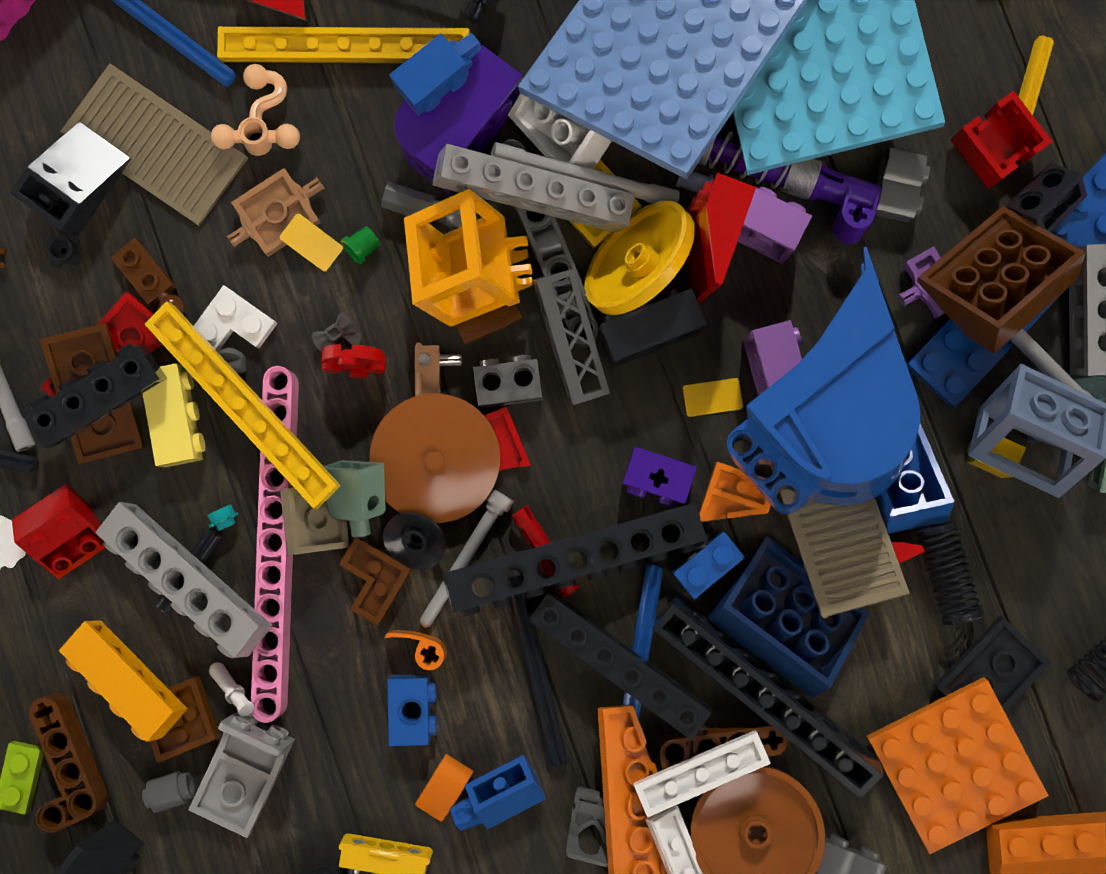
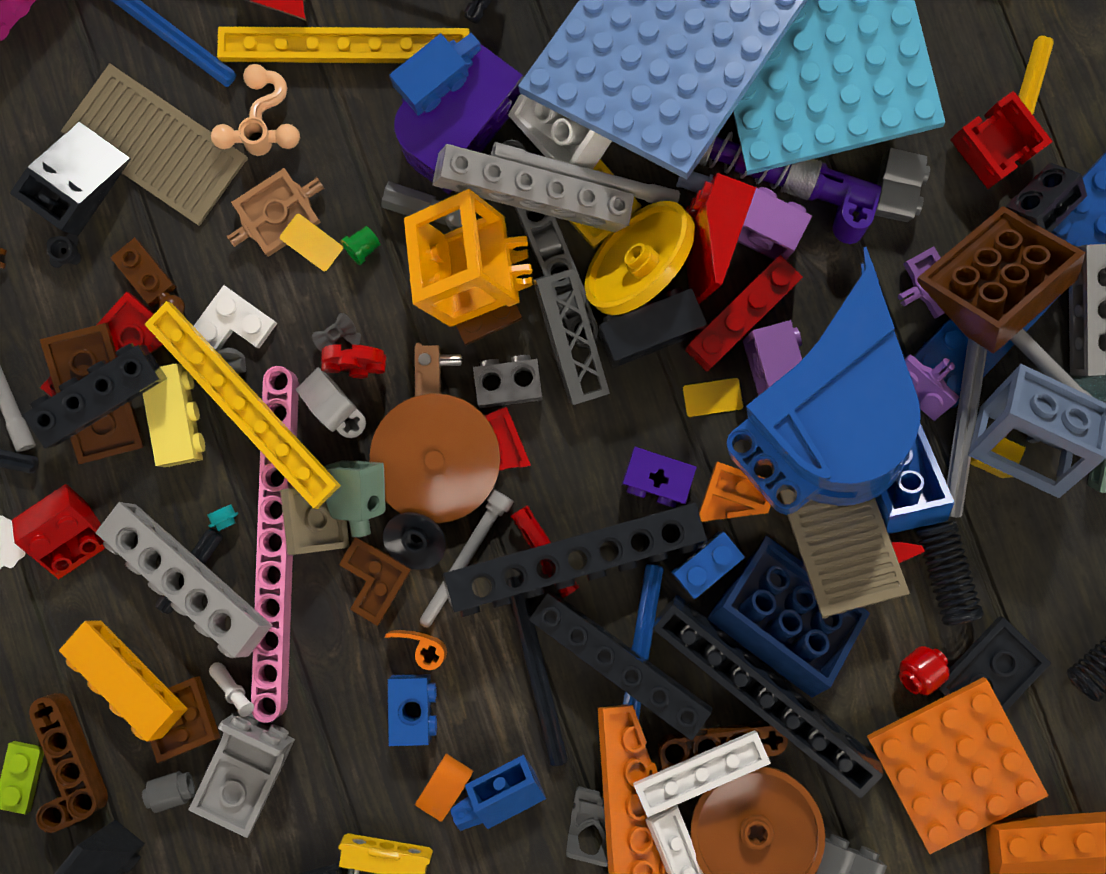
none -> light grey piece [295,367,366,438]
none -> red brick [685,255,803,372]
none -> red head [899,646,949,695]
none -> medium lavender plate [905,354,959,421]
none -> light grey axle [947,338,987,518]

